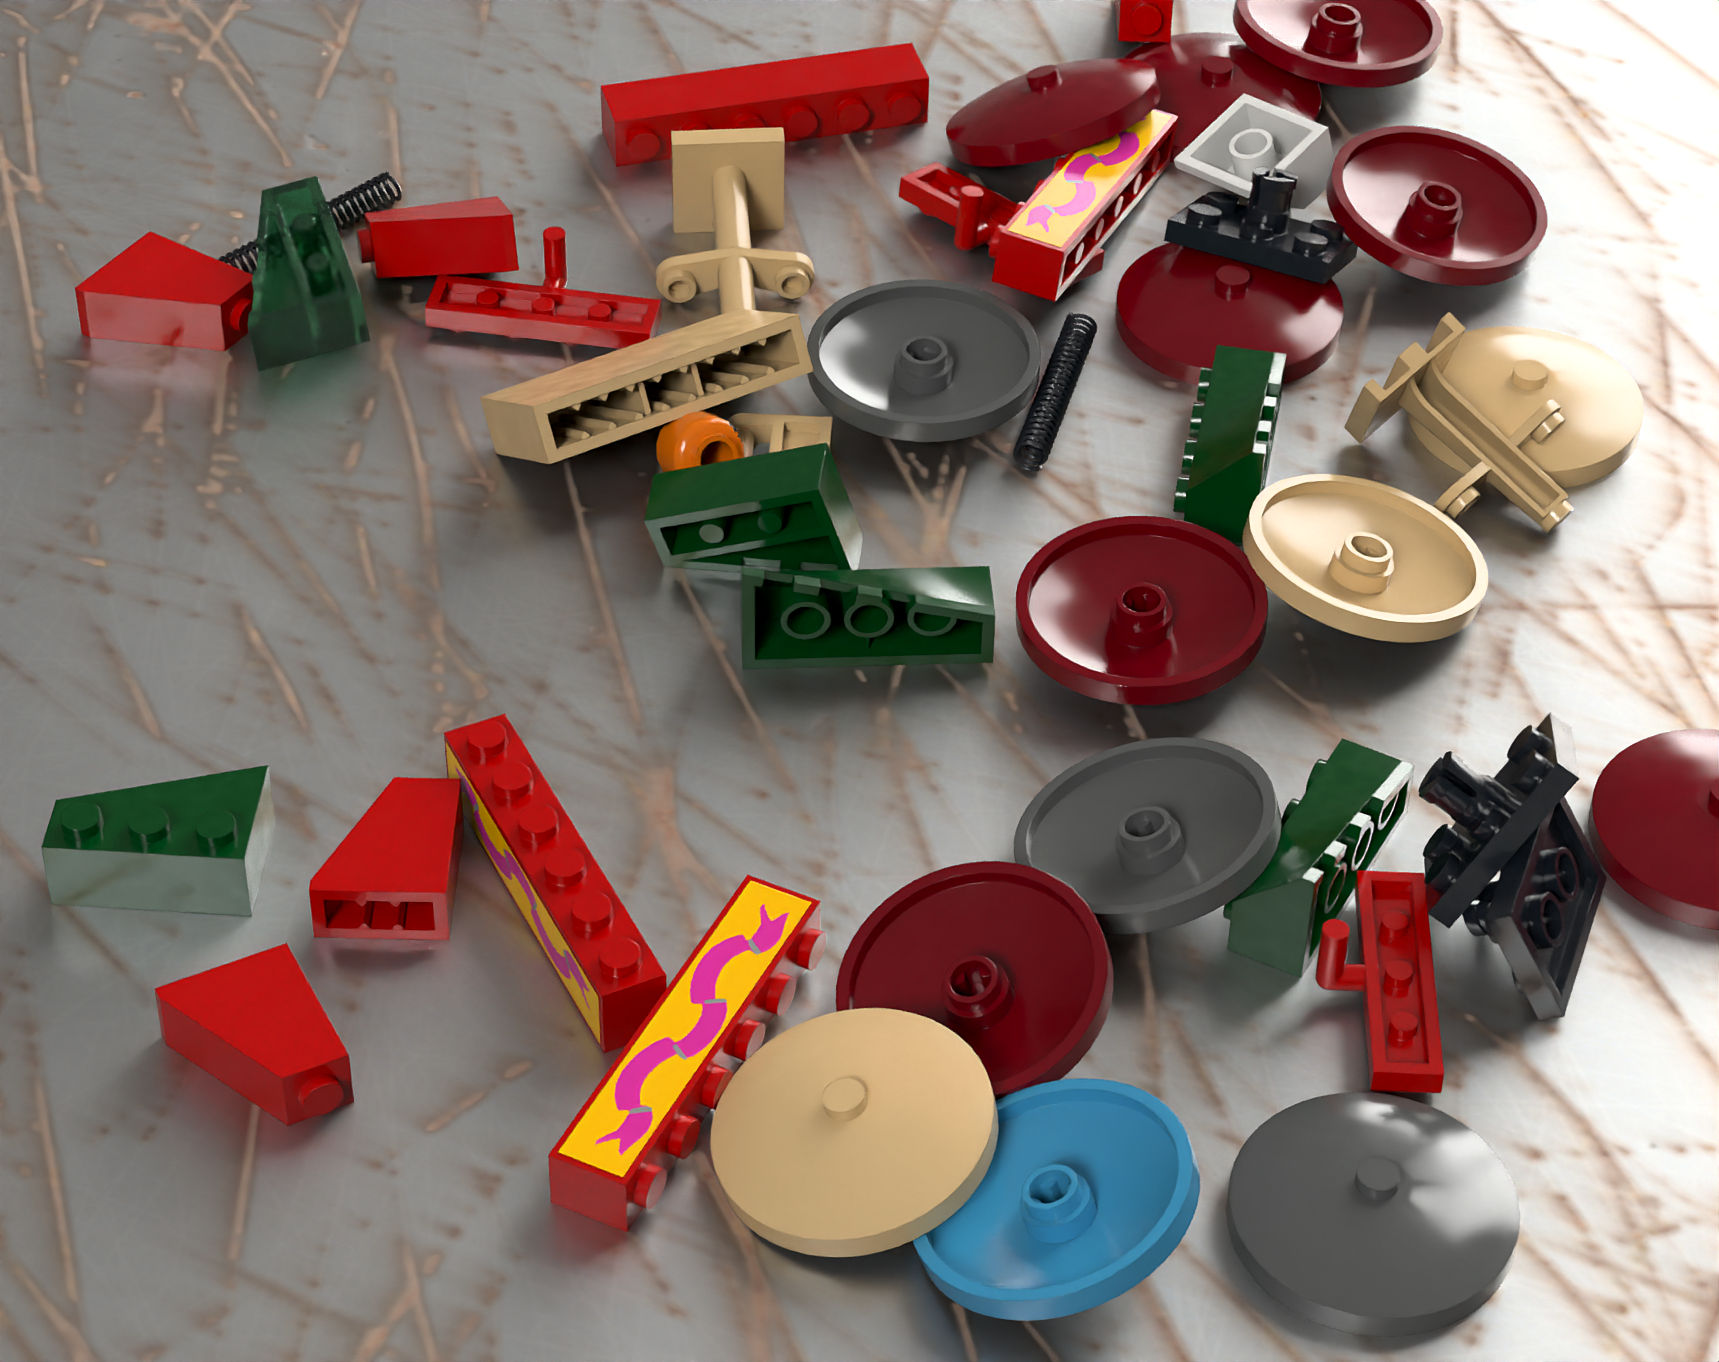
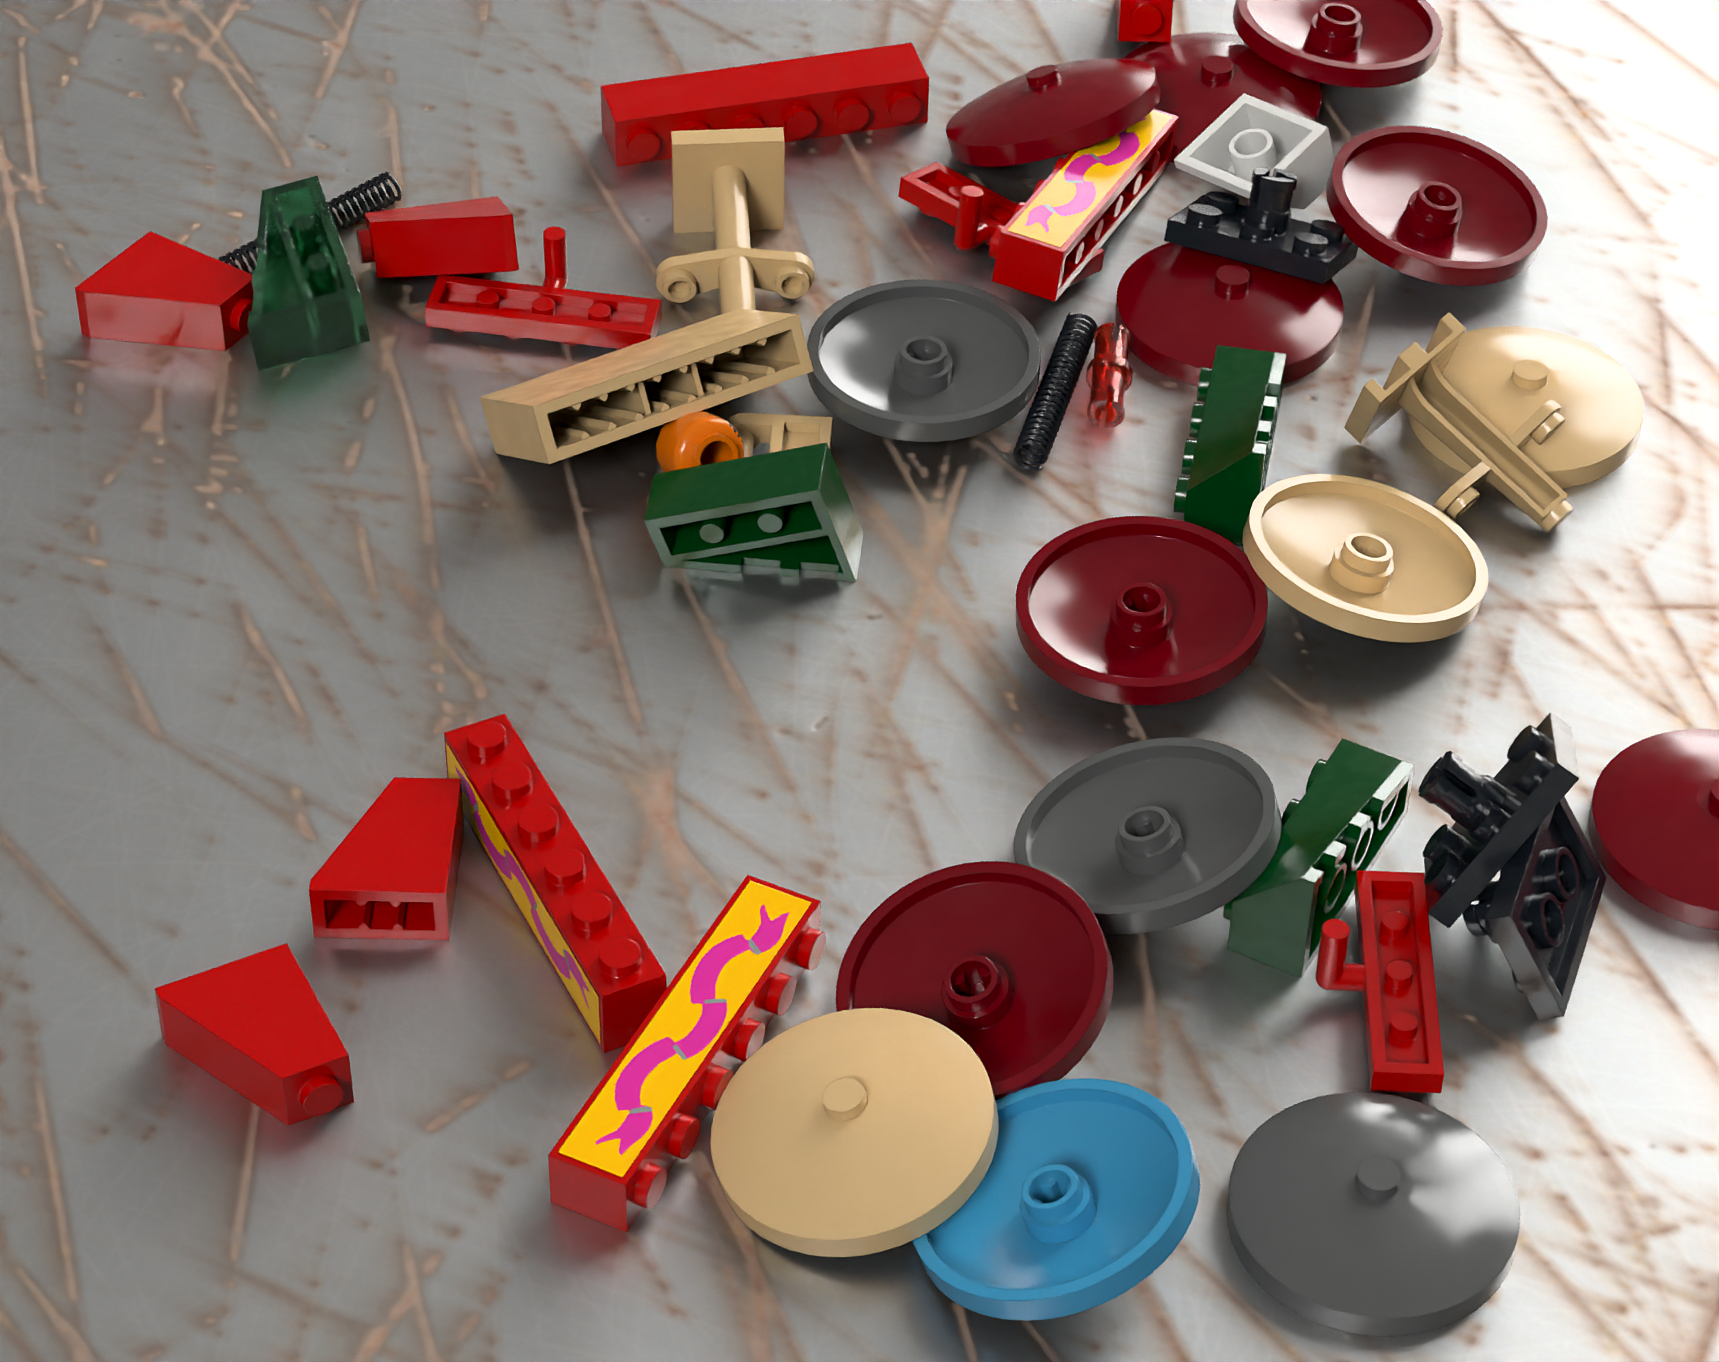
dark green wedge [41,765,275,917] -> none
dark green wedge [740,566,996,669] -> none
none -> clear red pin [1086,323,1133,428]

